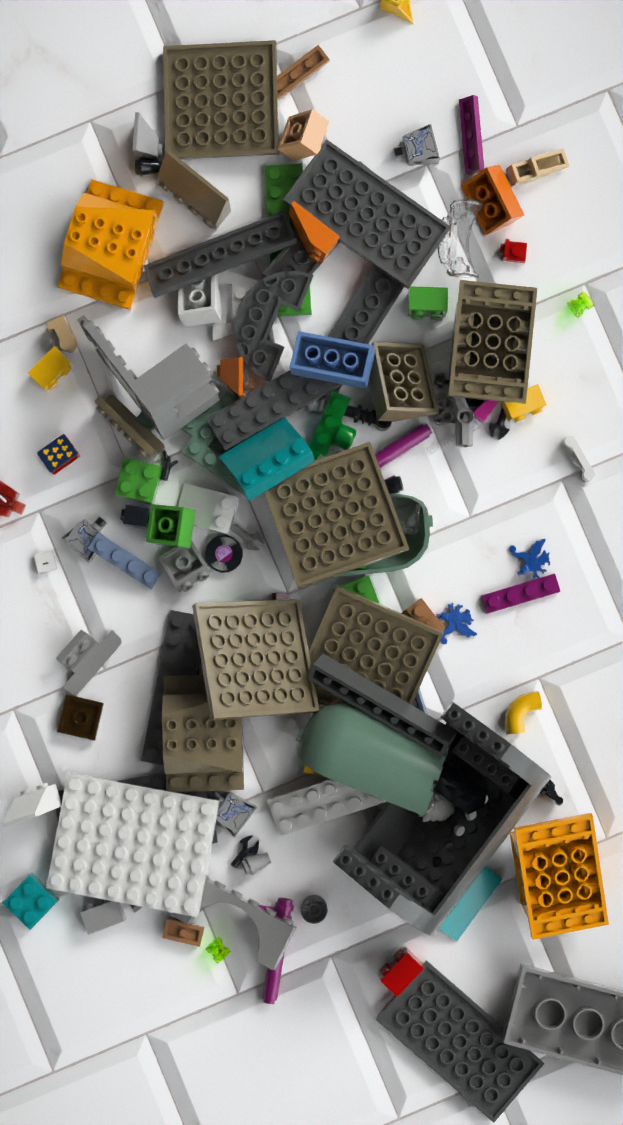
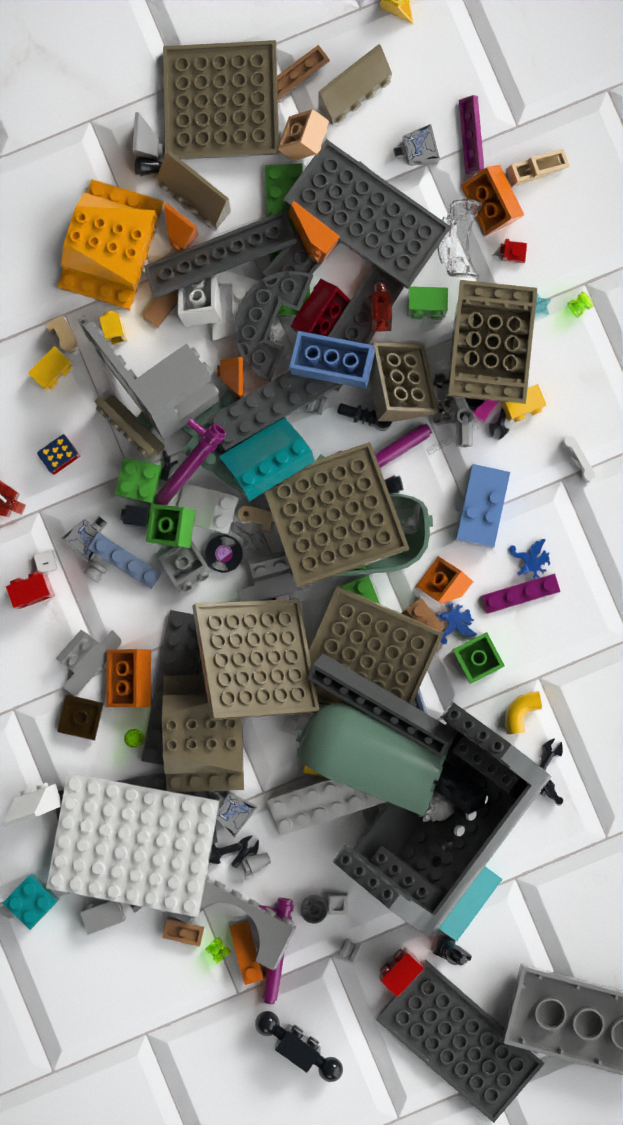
green plate [309,390,356,461] -> none
light orange wedge [510,813,609,940] -> none
none -> red brick [6,571,55,609]
none -> light grey wheel [83,560,108,583]
none -> yellow brick [99,311,127,345]
none -> orange slope [106,649,151,708]
none -> clear neon green wheel [124,728,145,748]
none -> medium nougat tile [143,291,178,328]
none -> magenta cylinder [155,418,226,505]
none -> orange slope [164,203,199,251]
none -> black bar [209,843,241,864]
none -> orange slope [229,920,264,985]
none -> light grey plate [237,550,312,602]
none -> tan leg [238,506,274,532]
none -> black brick [255,1011,343,1082]
none -> dark red slope [290,278,351,337]
none -> dark tan slope [318,44,392,125]
none -> white tile [328,894,348,915]
none -> light grey wheel [338,938,361,962]
none -> clear red torso [371,283,392,332]
none -> orange slope [415,556,474,604]
none -> black piece [433,935,472,966]
none -> bright green brick [452,632,505,684]
none -> medium blue brick [455,464,510,548]
none -> clear light blue plate [535,293,551,317]
none -> black bar [540,738,563,771]

